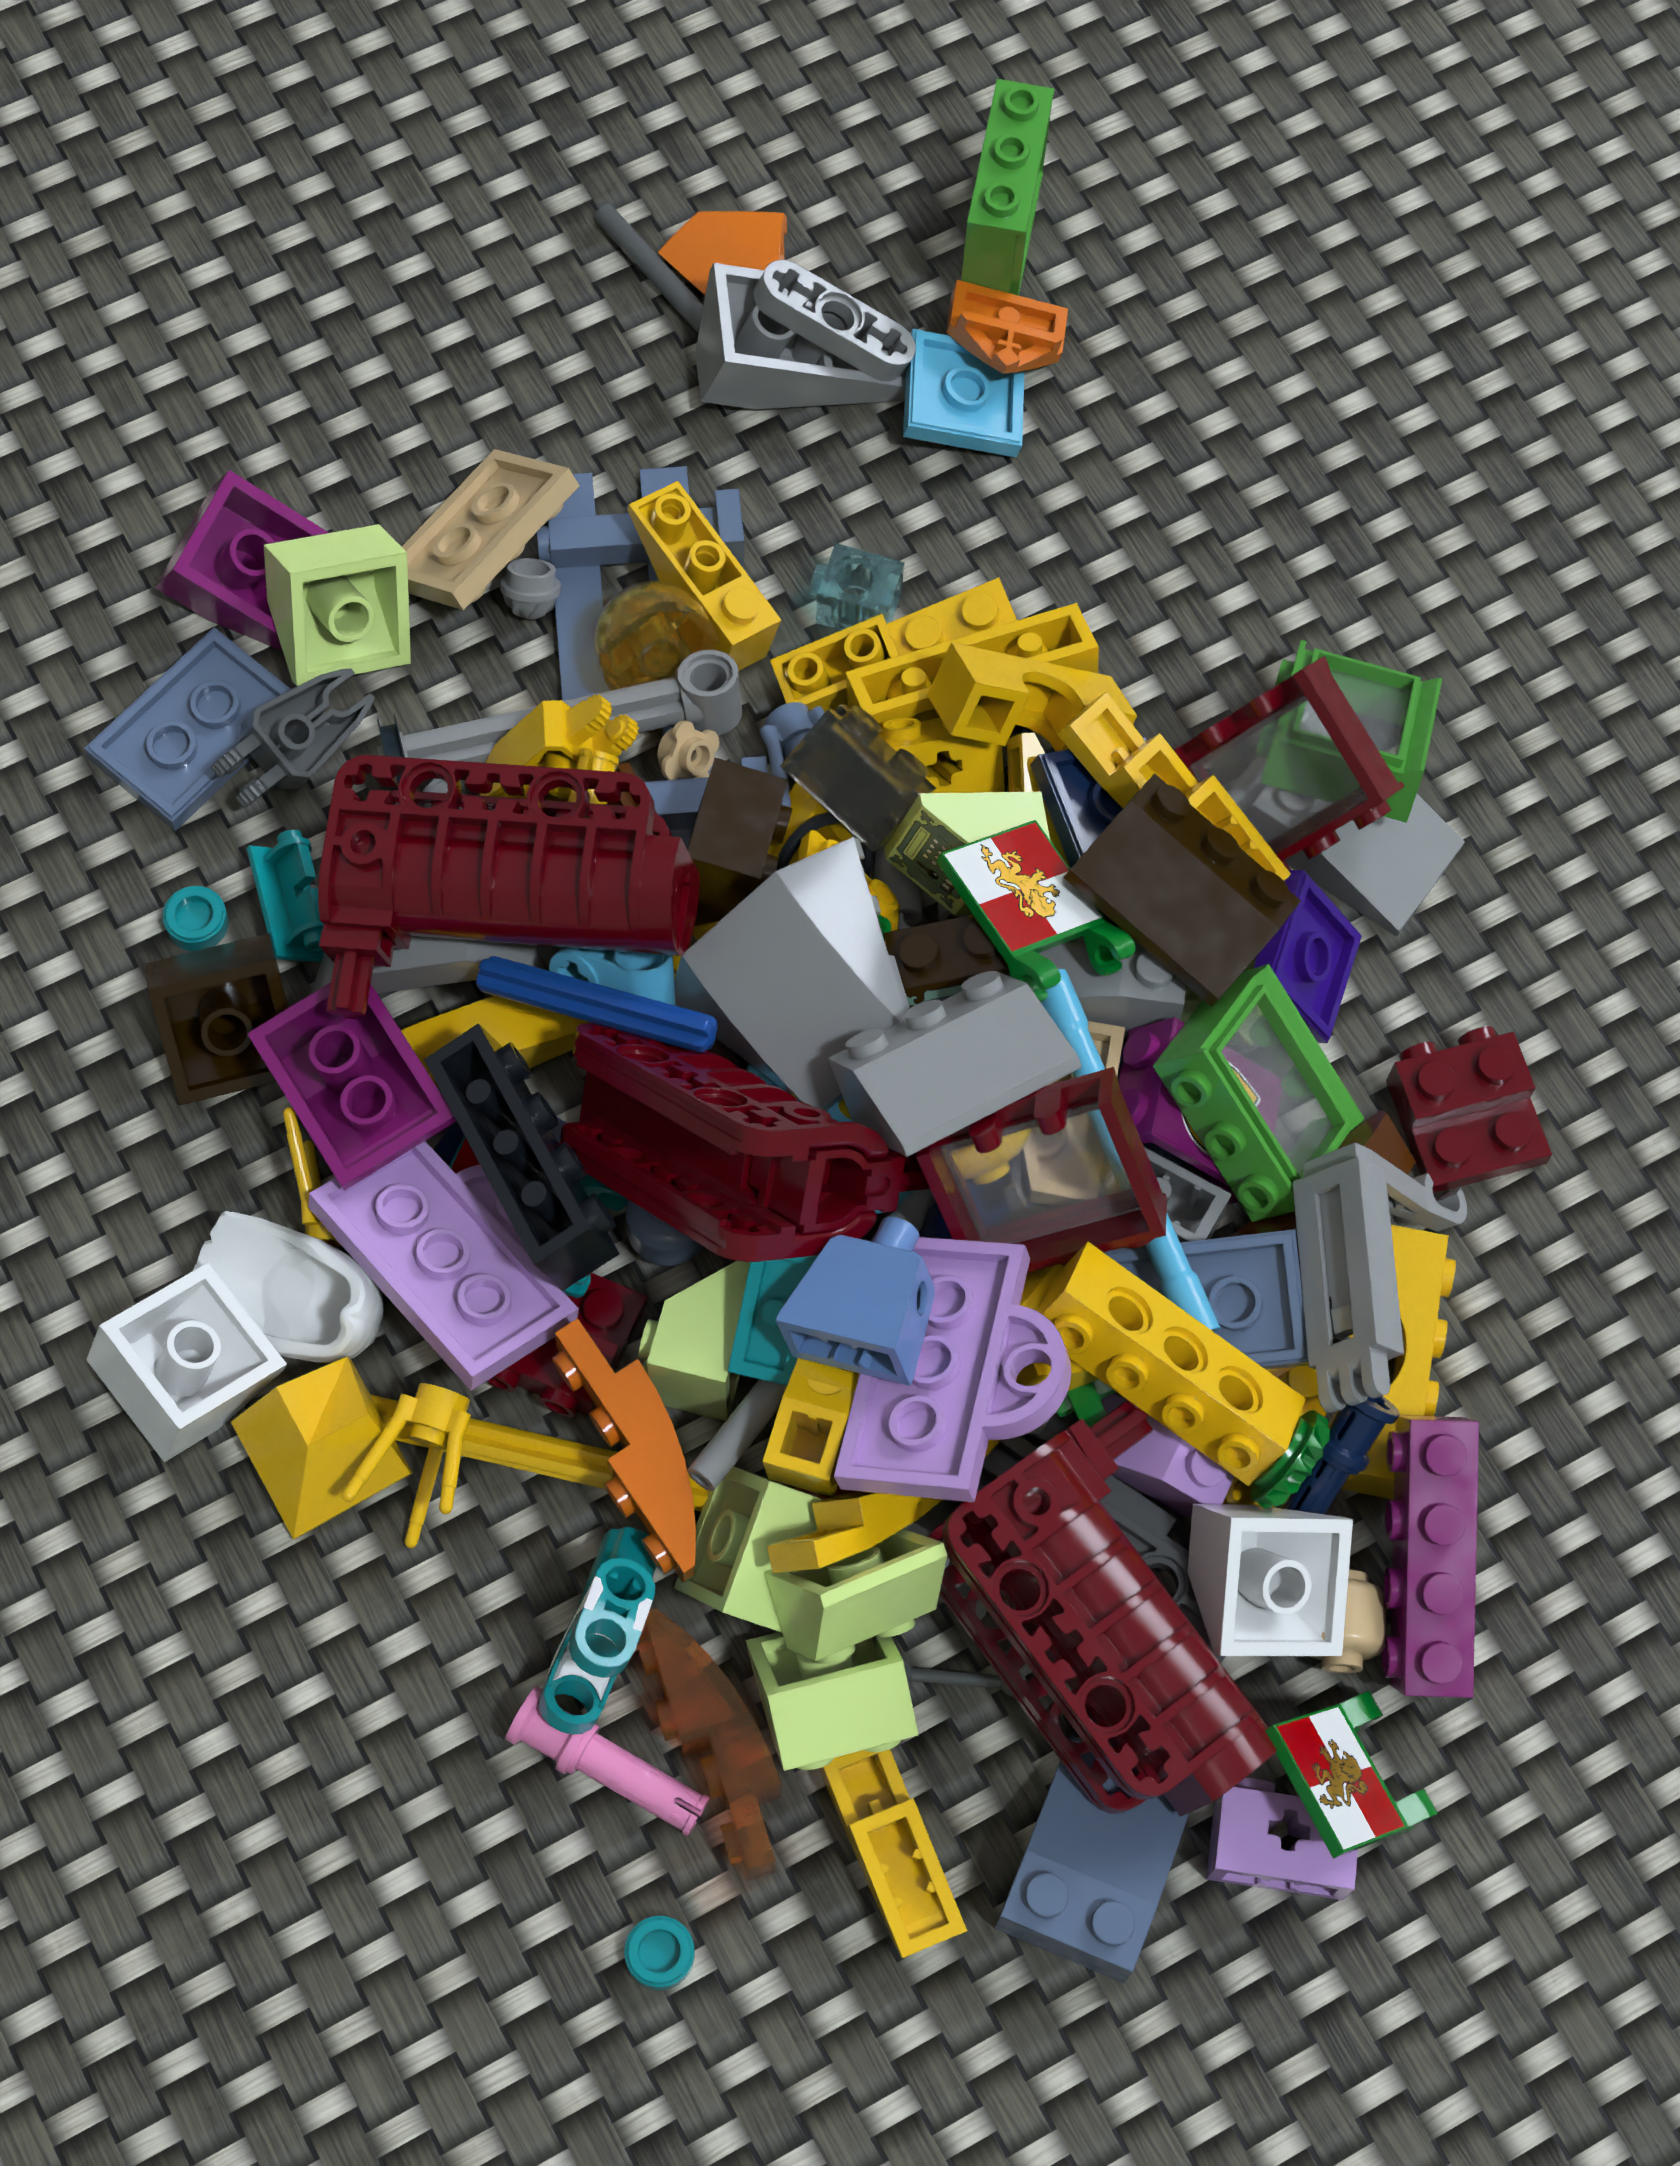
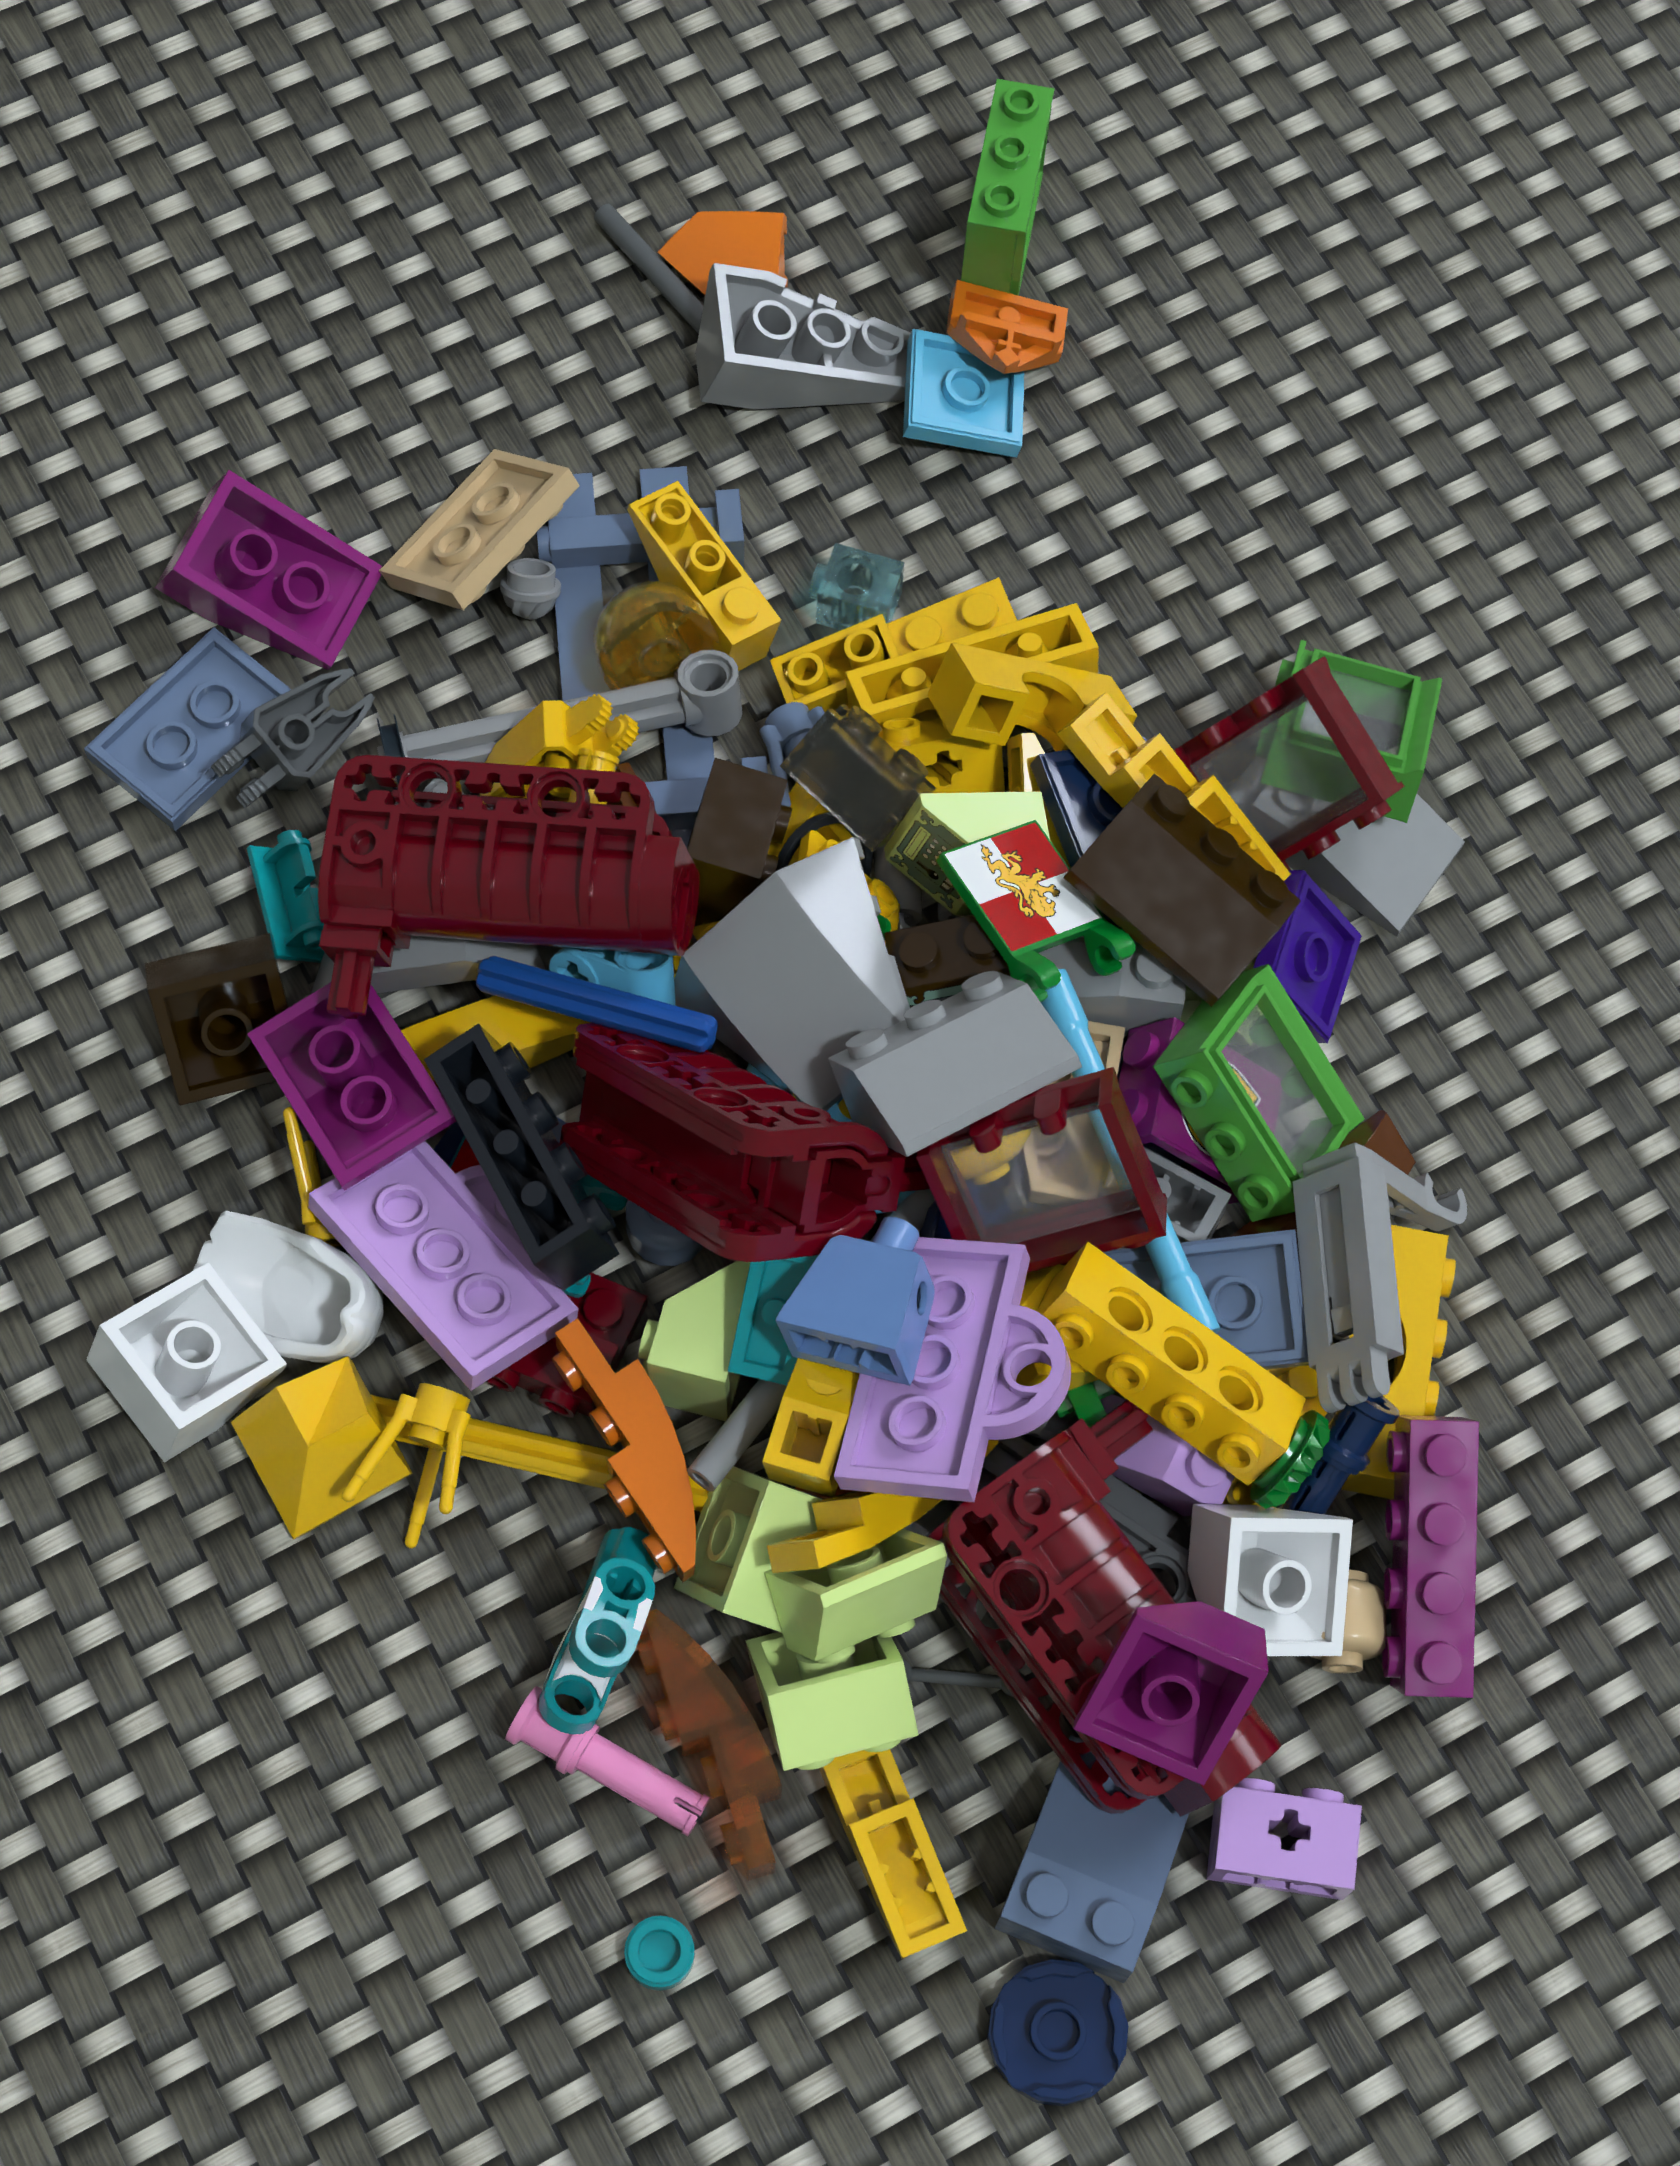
teal tile [163,886,229,952] -> none
yellowish green slope [264,524,411,686] -> none
tan plate [657,720,719,780] -> none
light grey beam [753,260,916,381] -> none
flag [1265,1691,1438,1859] -> none
dark red plate [1386,1026,1552,1194] -> none
none -> dark blue tile [987,1959,1129,2106]
none -> magenta slope [1073,1601,1269,1786]

